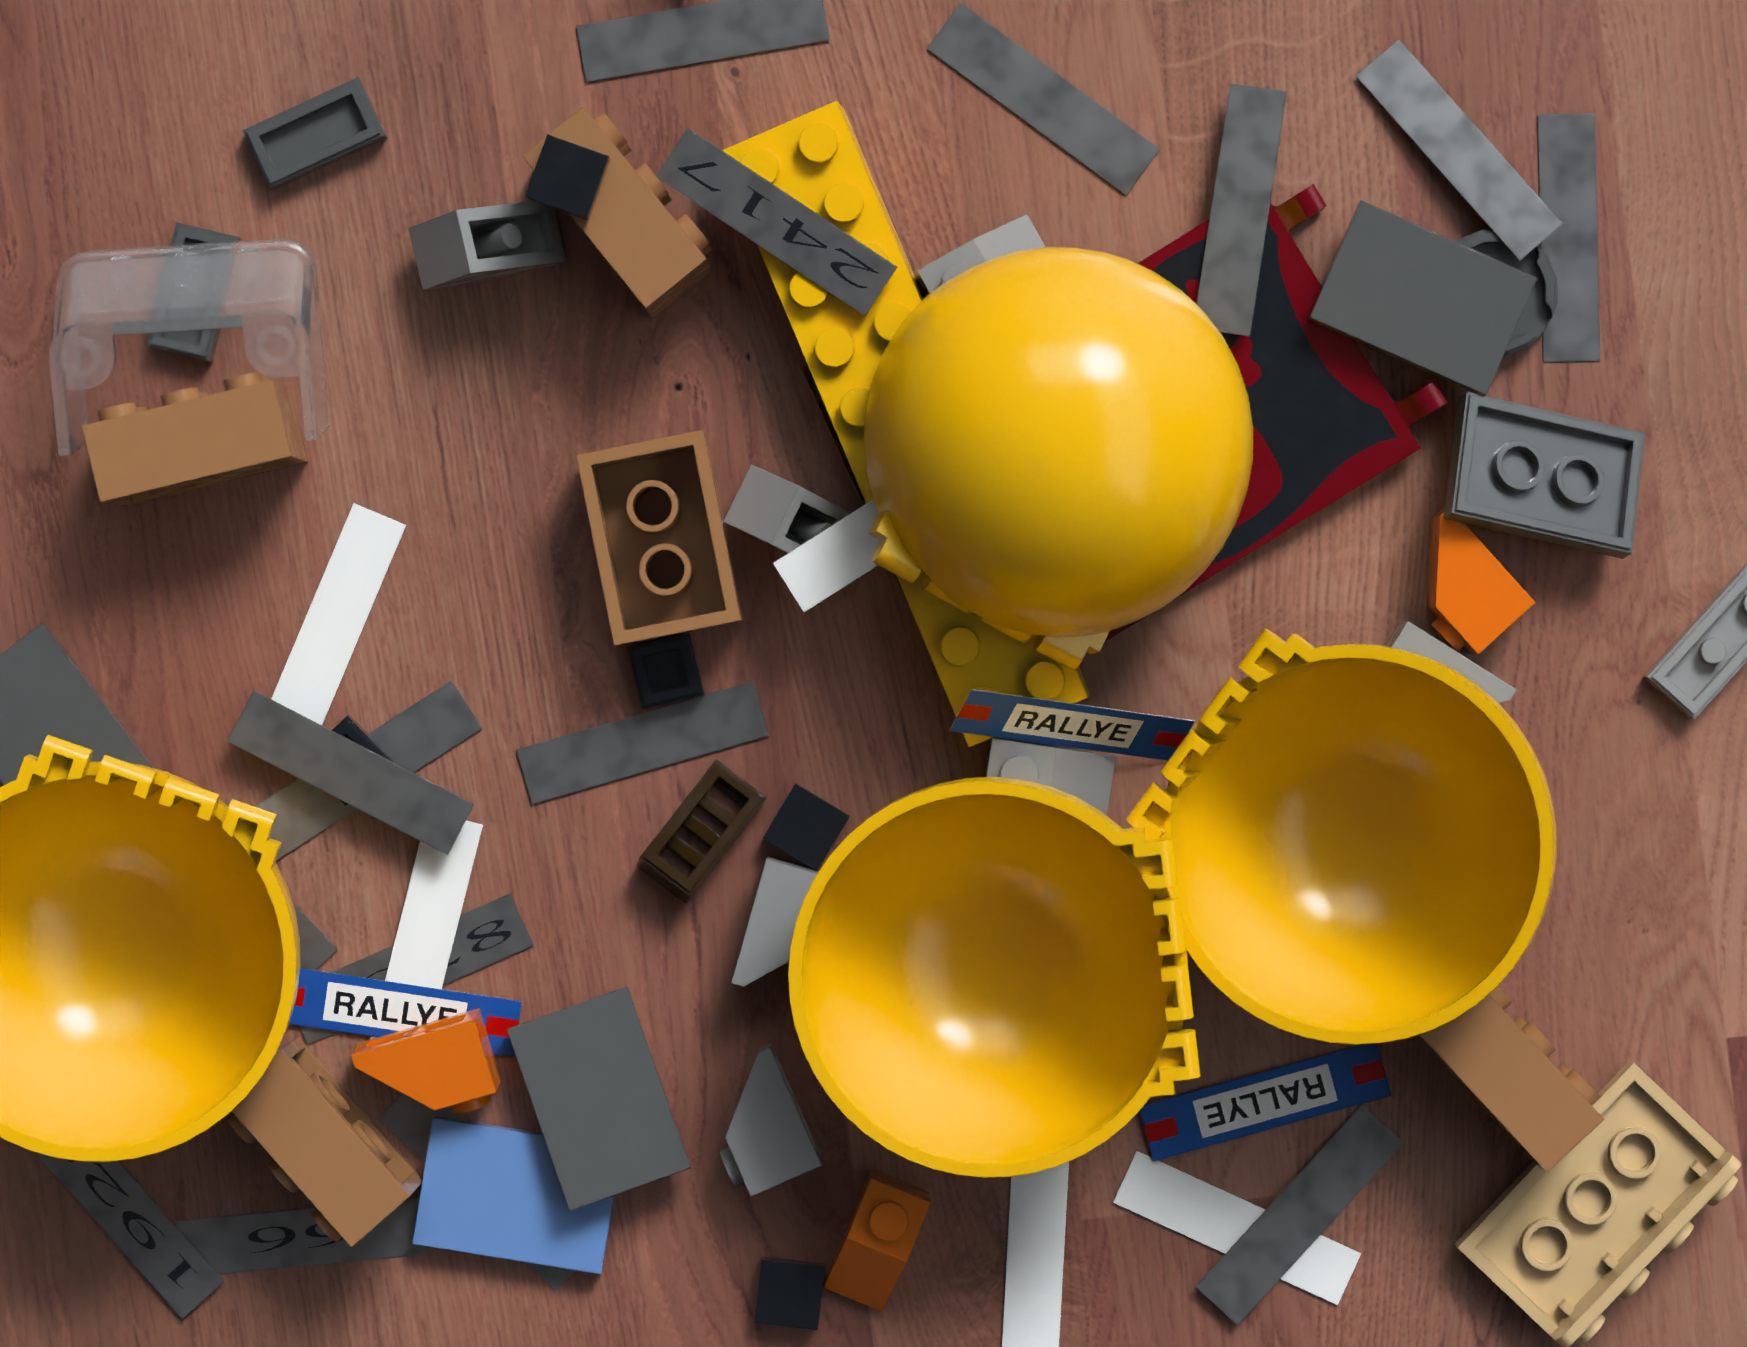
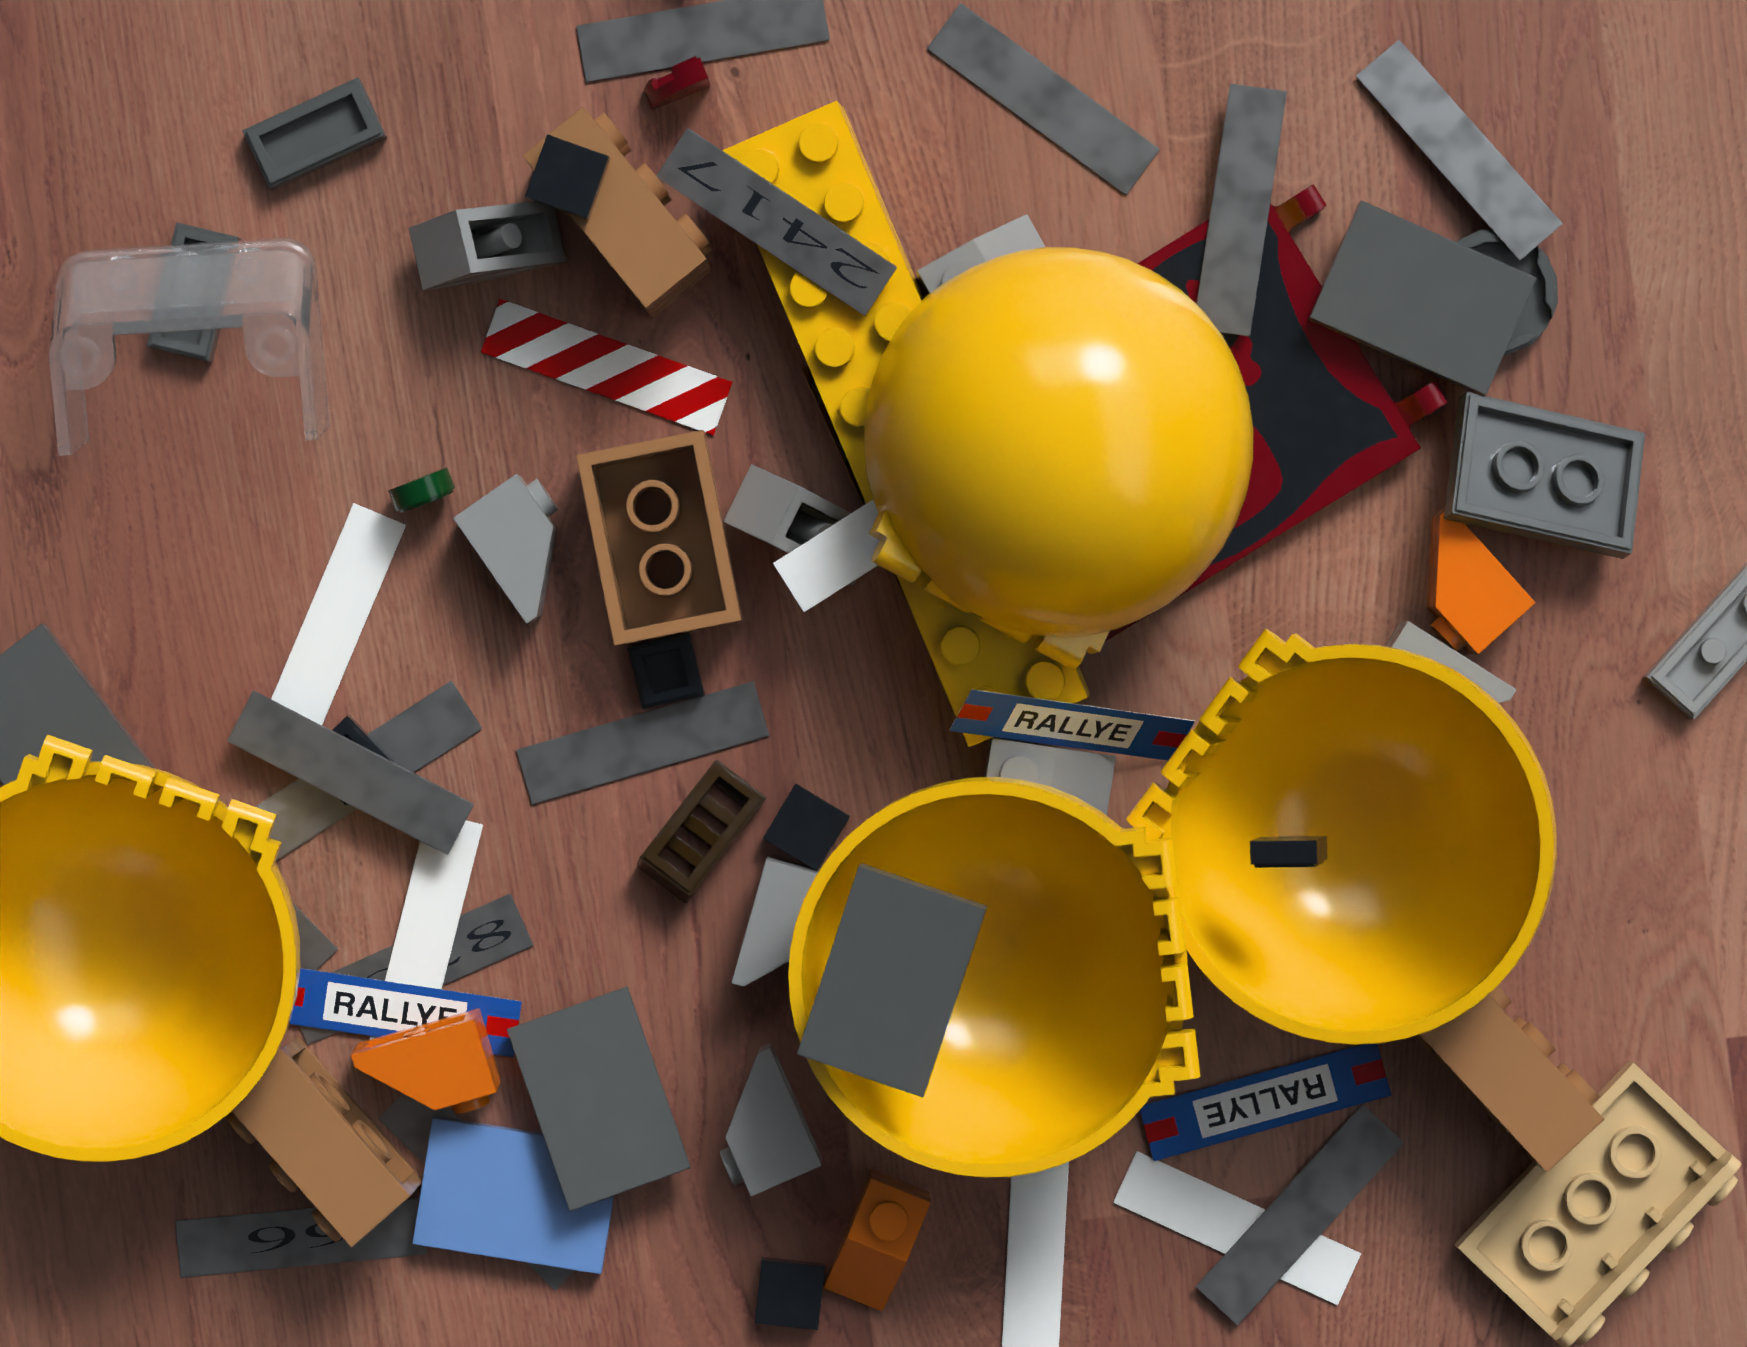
flat silver sticker [35,1152,224,1319] -> none
medium nougat brick [82,372,308,507] -> none
flat silver sticker [1538,113,1600,362] -> none
none -> dark green tile [388,467,455,513]
none -> light grey slope [453,474,559,624]
none -> sticker [481,299,733,436]
none -> dark red tile [644,56,711,110]
none -> dark grey tile [797,863,988,1098]
none -> black tile [1250,836,1327,868]

